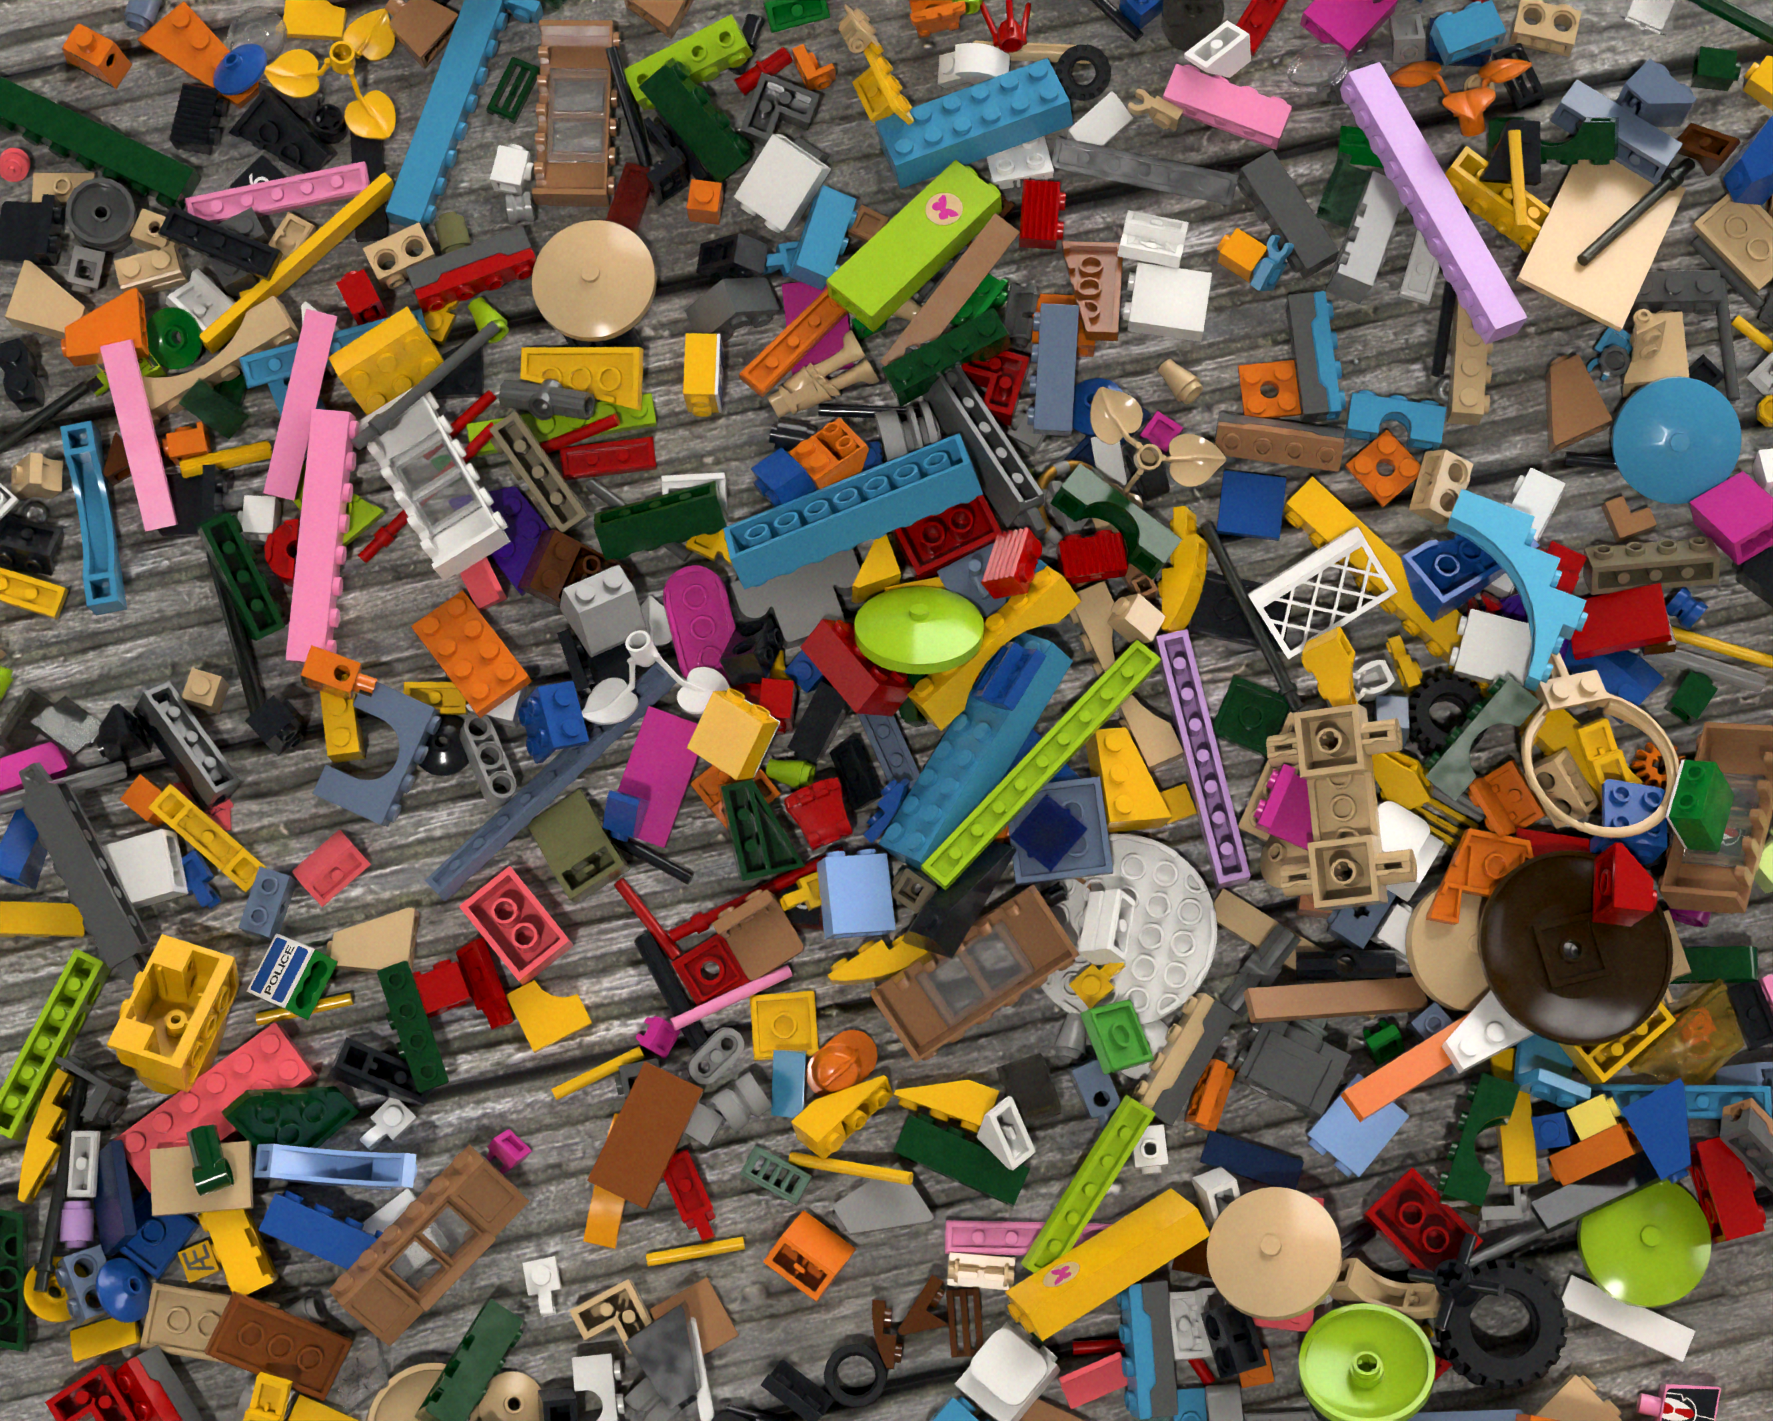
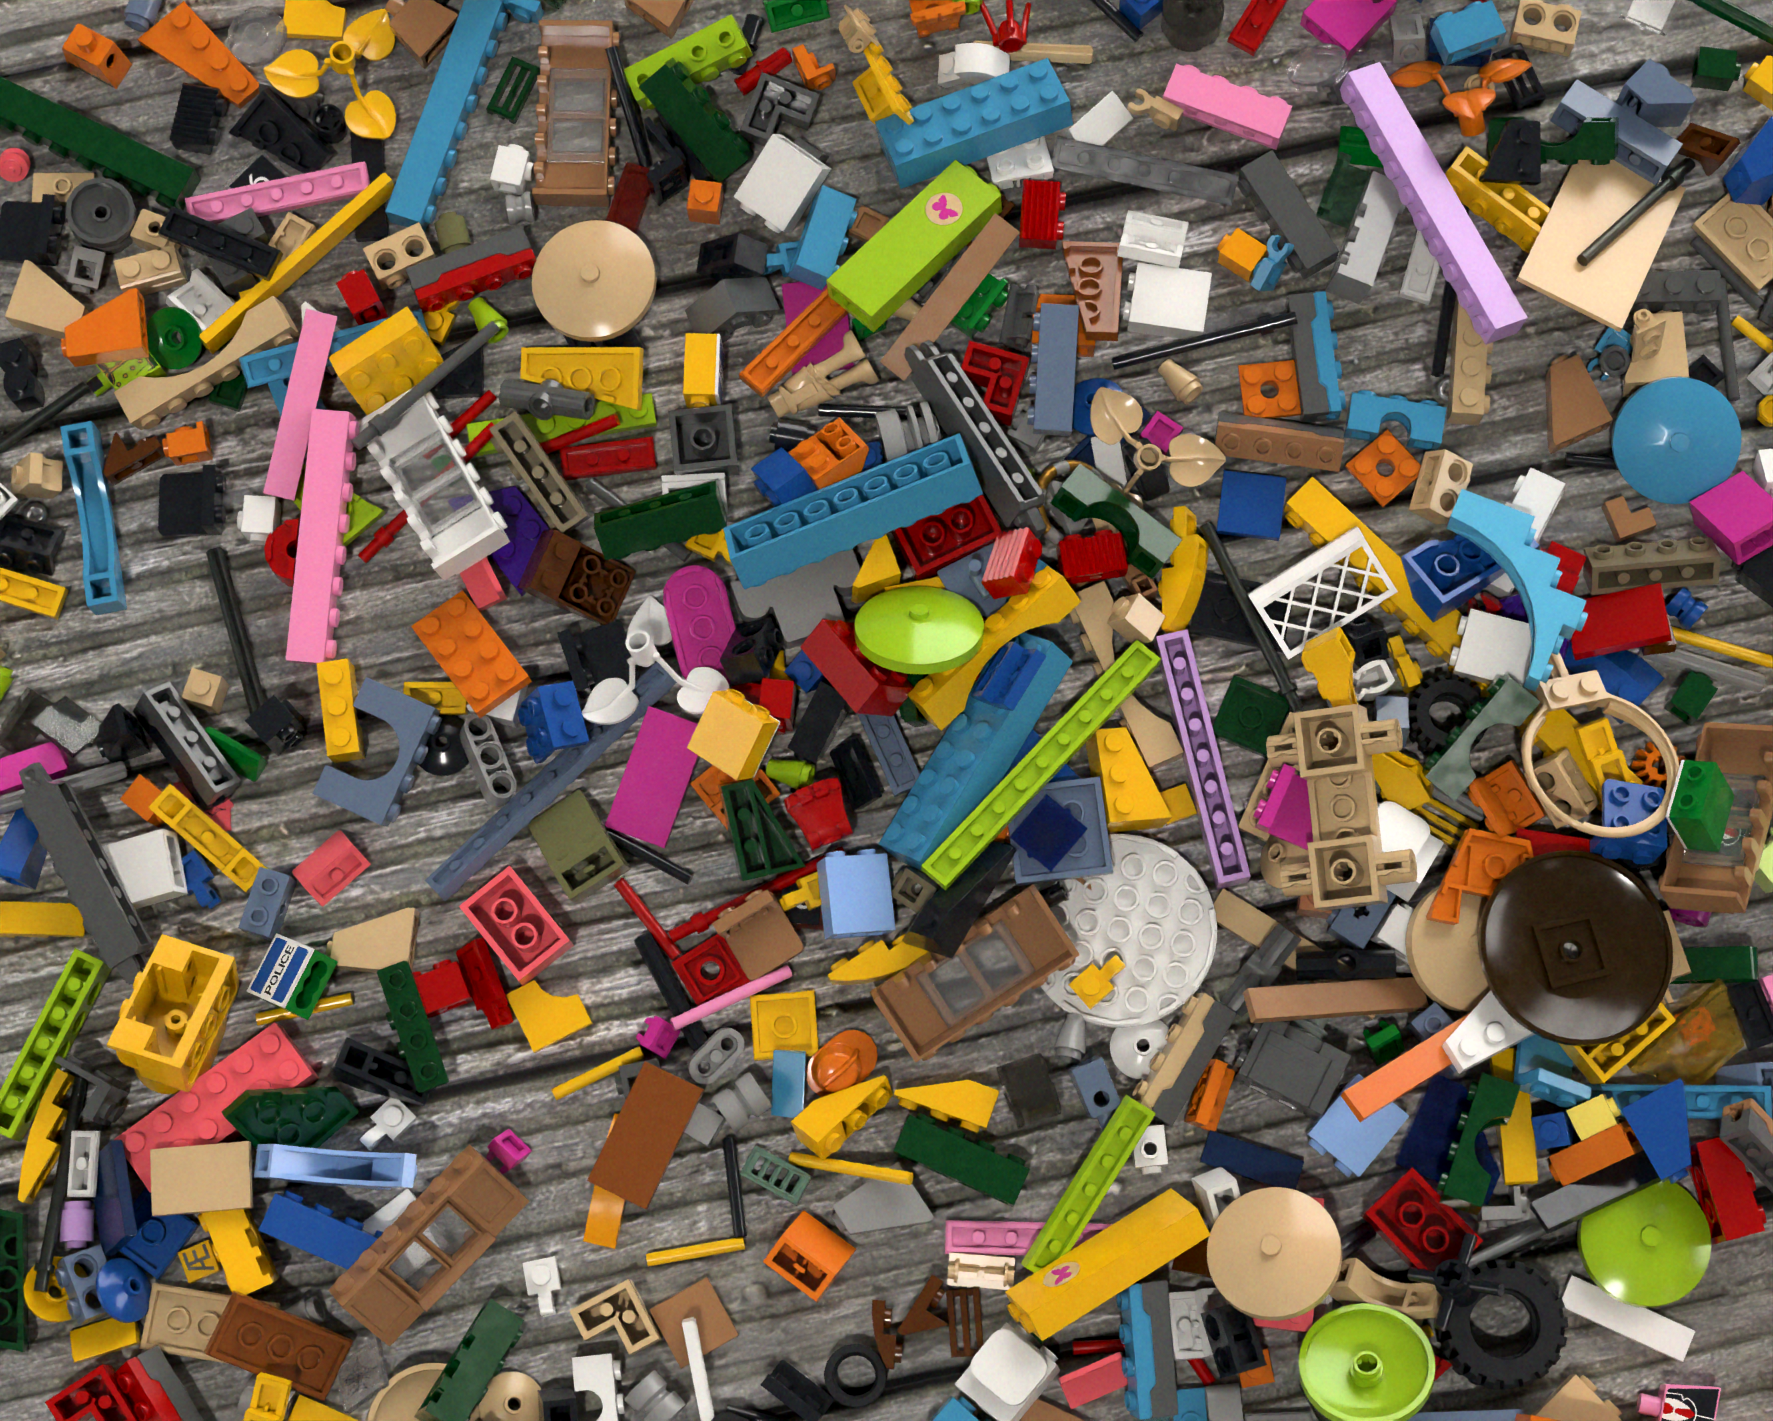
bright pink tile [100,339,178,532] -> none
clear green slope [179,378,249,439] -> none
yellow axle [179,440,272,478] -> none
dark green piece [186,1124,234,1196] -> none
dark green brick [195,511,285,641] -> none
blue dish [213,43,267,95] -> none
orange torso [300,645,378,700] -> none
light grey slope [560,565,647,657] -> none
blue slope [603,790,650,842] -> none
black slope [625,1301,702,1410] -> none
red hinge [663,1149,716,1242] -> none
blue slope [863,777,910,844] -> none
dark green arch [882,308,1012,407] -> none
white slope [977,1096,1036,1170] -> none
black tyre [1055,44,1111,101] -> none
white brick [1077,889,1136,965] -> none
bright green tile [1080,999,1154,1075] -> none
white slope [1184,20,1251,78] -> none
yellow bar [1508,130,1528,226] -> none
red slope [1592,842,1657,927] -> none
none -> green slope [205,726,268,782]
none -> dark grey brick [668,404,739,477]
none -> black bar [722,1138,747,1238]
none -> black bar [1112,312,1298,370]
none -> black brick [1341,617,1390,668]
none -> clear blue plate [1395,1074,1501,1205]

